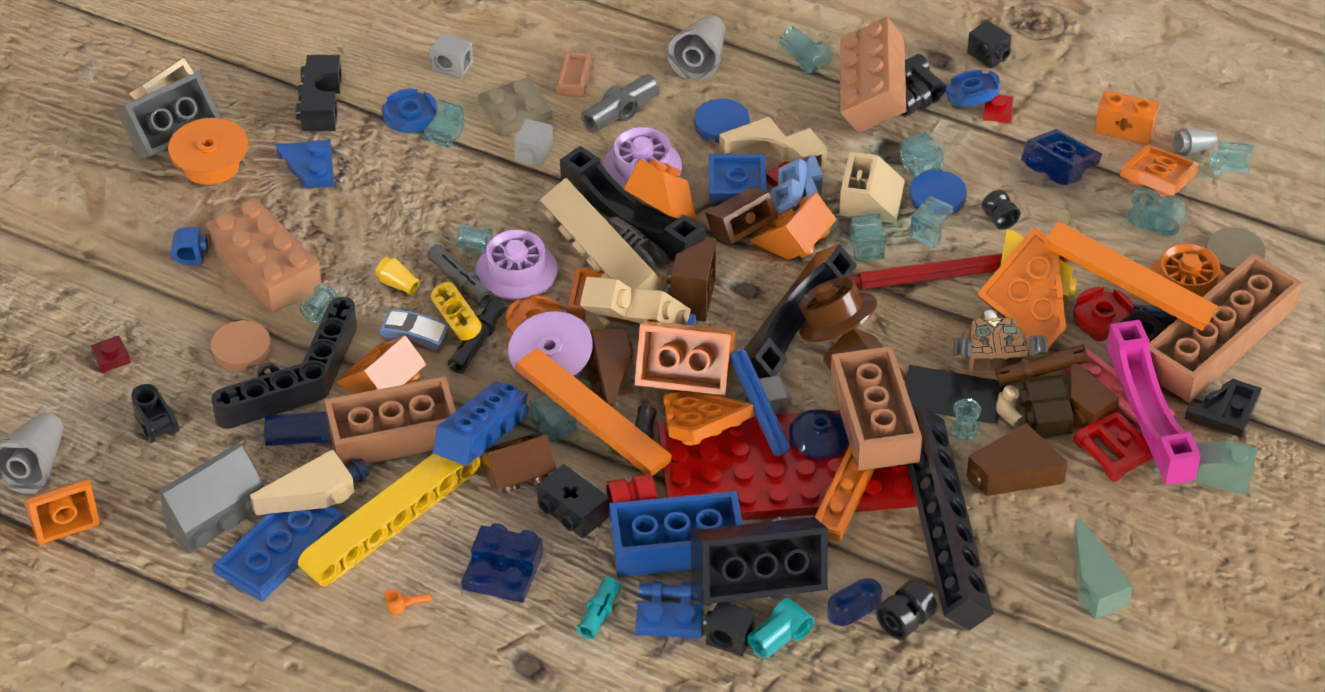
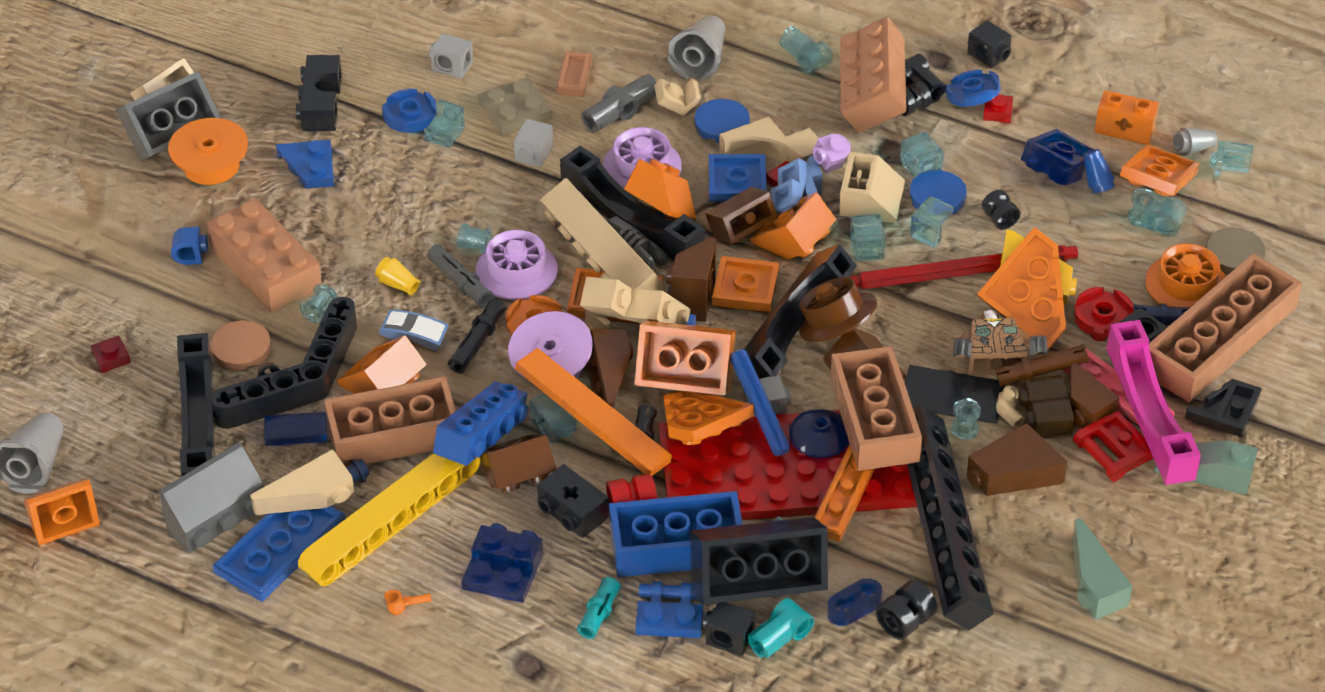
black piece [131,384,180,444] -> none
yellow beam [431,282,482,341] -> none
orange tile [1043,221,1218,331] -> none
none -> black arch [177,333,216,477]
none -> tan bracket [654,78,701,116]
none -> orange plate [712,256,780,313]
none -> lavender plate [812,134,851,173]
none -> blue cone [1083,149,1115,193]

